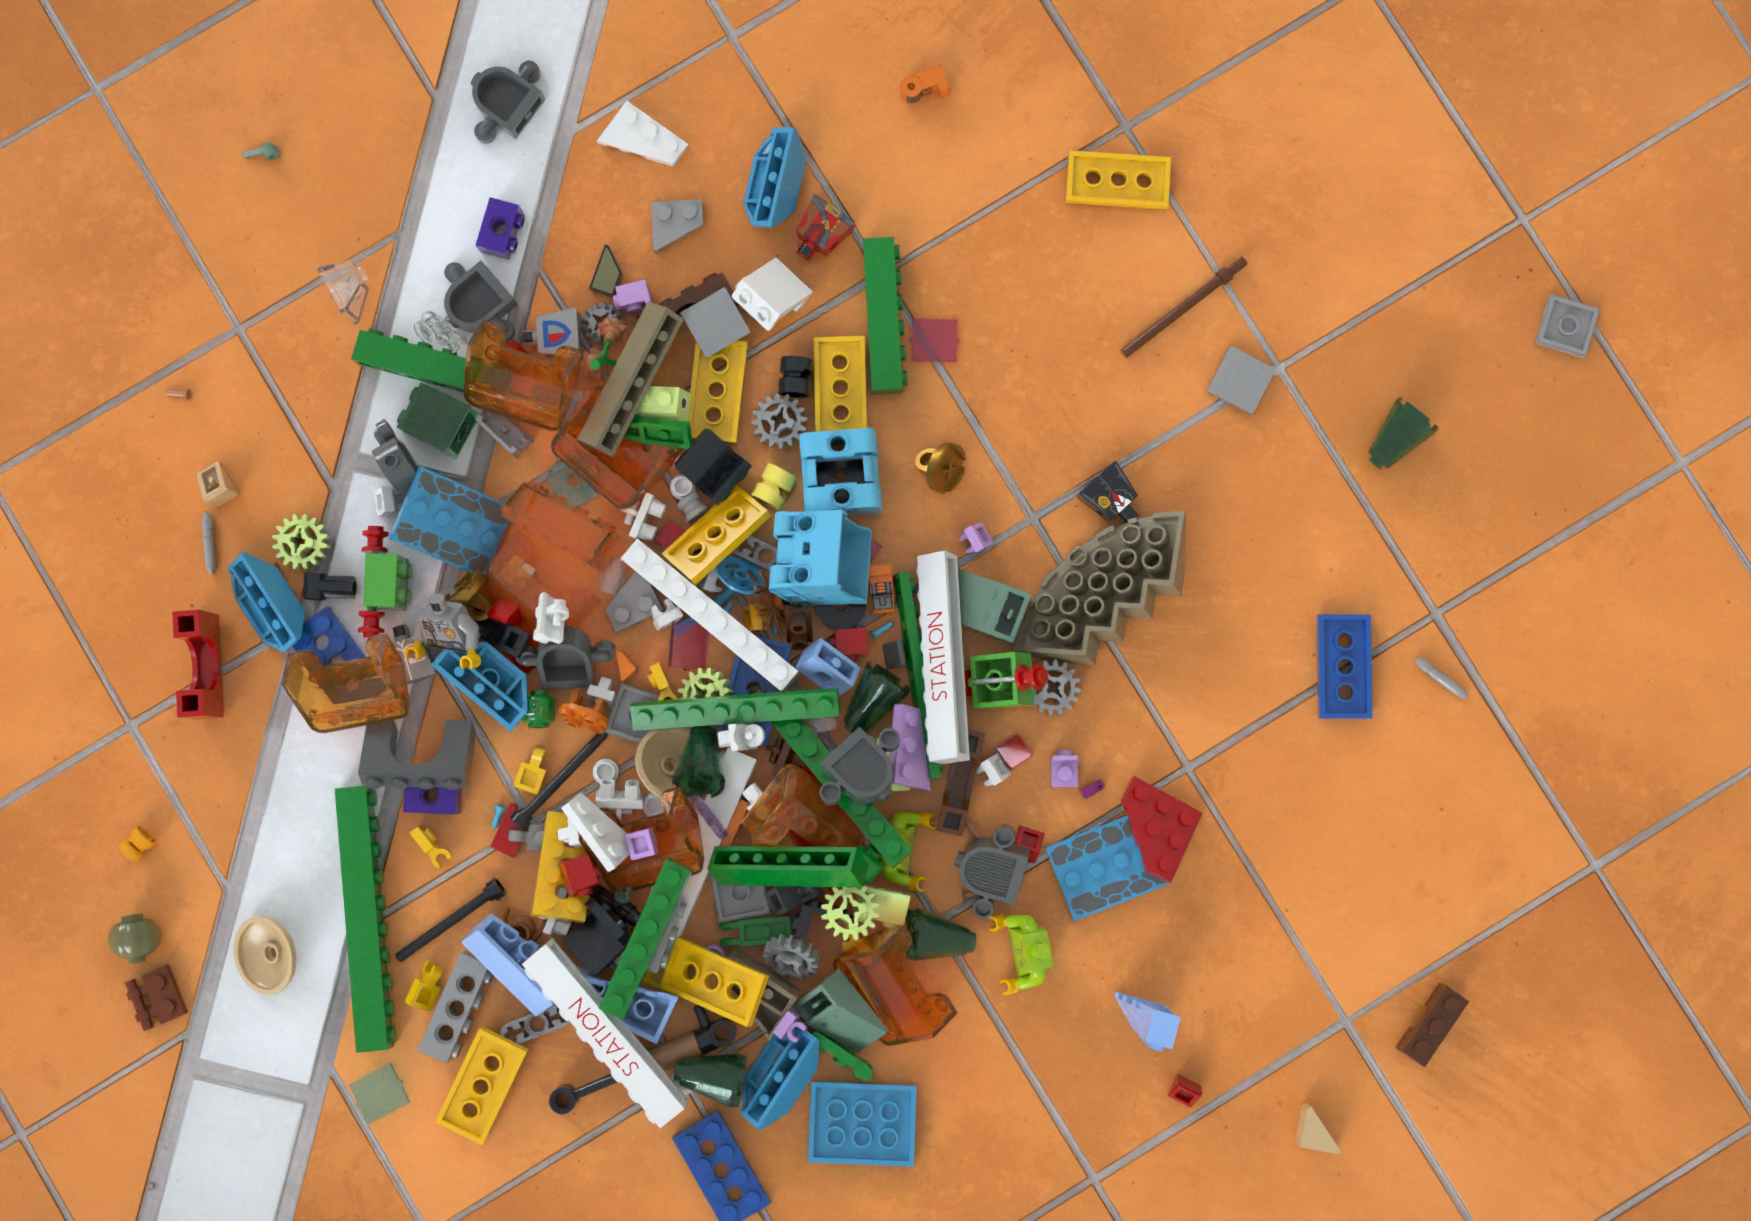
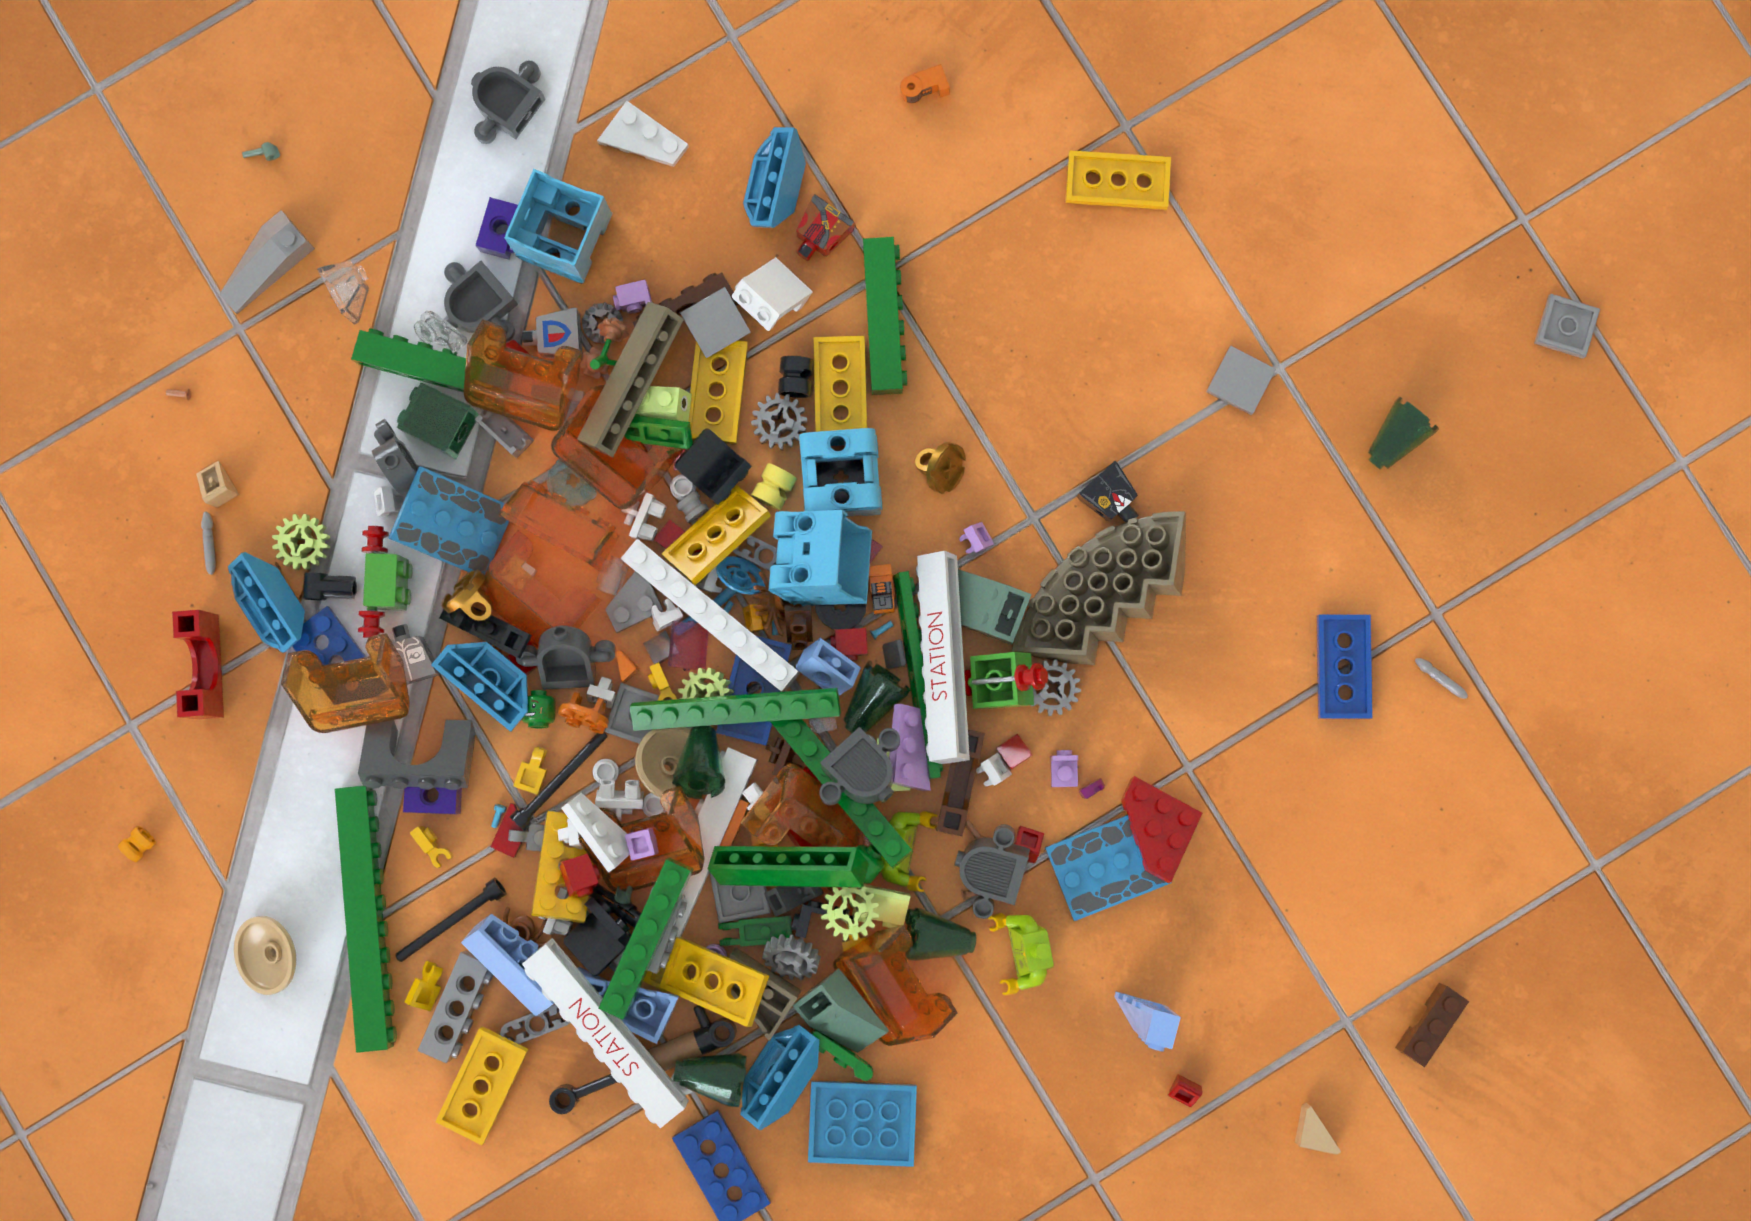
olive plant [108,913,161,964] -> none
copper plate [125,964,188,1031] -> none
clear light blue piece [349,1063,410,1124] -> none
light grey torso [405,593,481,669] -> none
red slope [486,598,523,626] -> none
white hips [533,592,569,644] -> none
olive tile [589,245,623,298] -> none
light grey wing [651,199,704,253] -> none
clear purple tile [690,792,728,840] -> none
white hips [718,723,765,751] -> none
lavender tile [773,1009,808,1042] -> none
clear pink piece [910,319,959,362] -> none
reddish brown bar [1121,257,1248,358] -> none
none -> light grey wedge [220,210,315,314]
none -> medium azure piece [504,169,613,283]
none -> dark grey slope [643,631,678,664]

